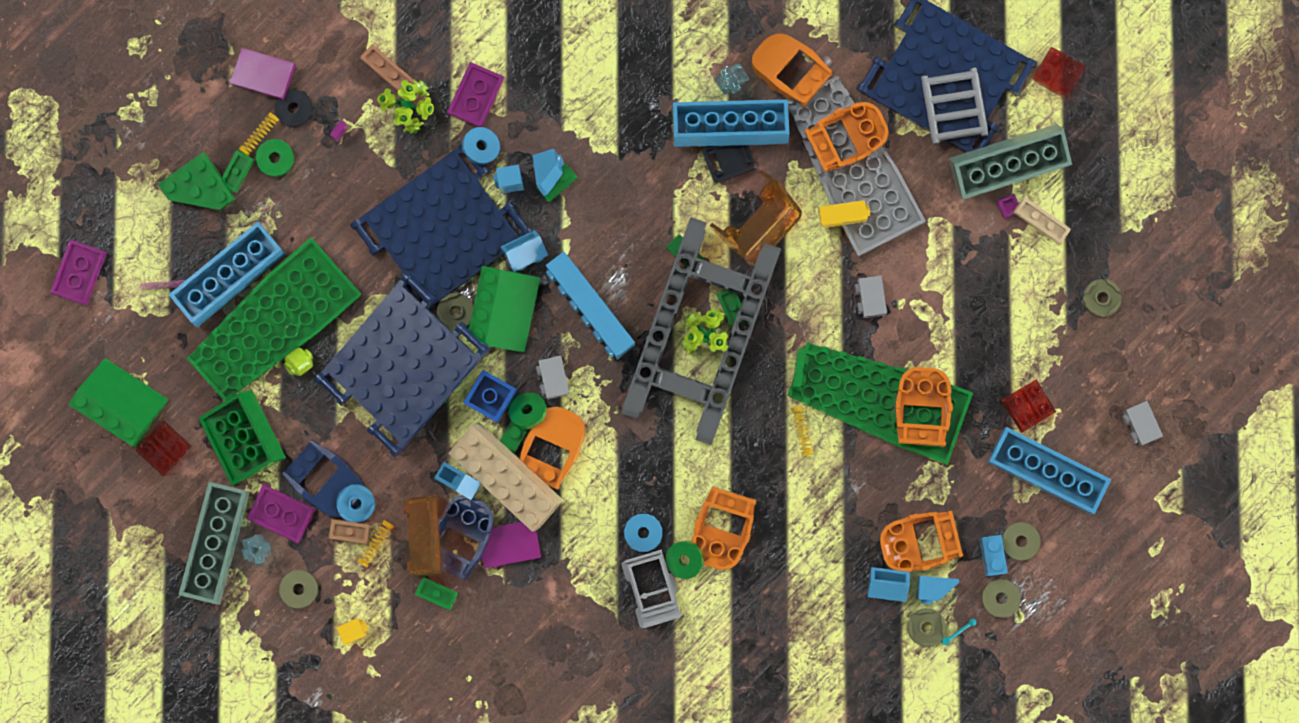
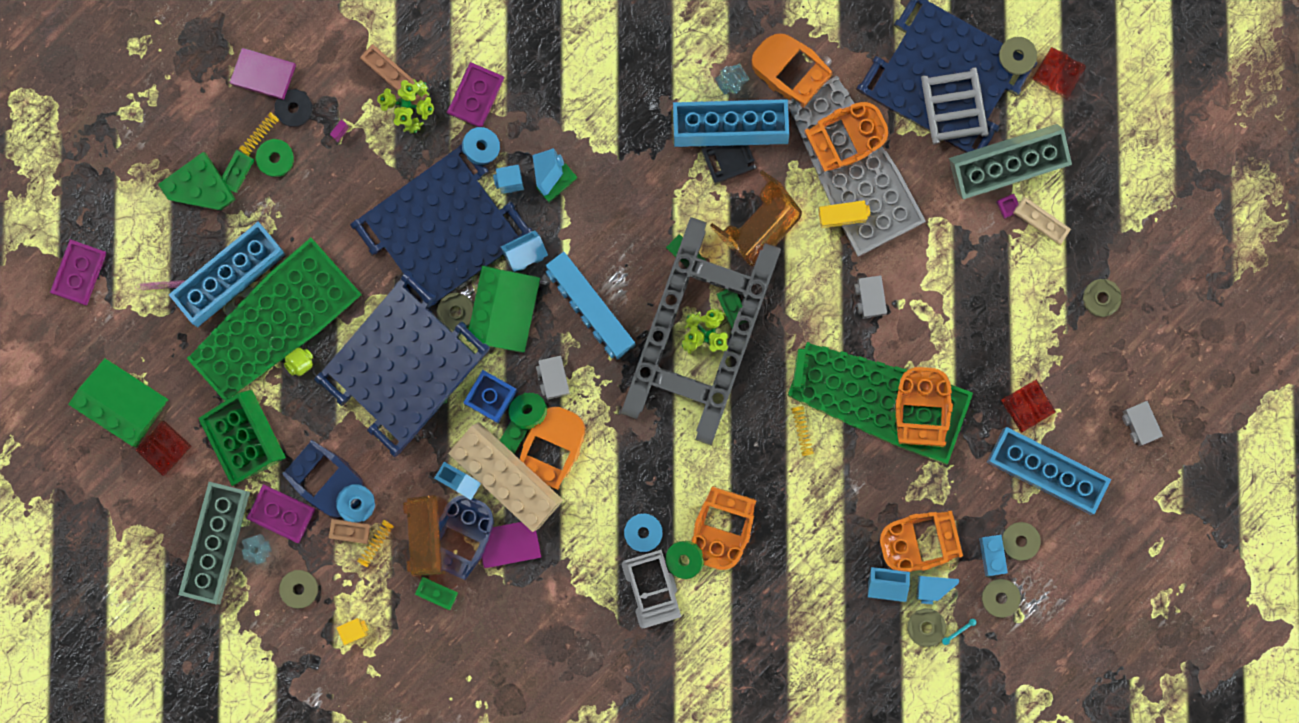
none -> olive tile [999,37,1037,75]

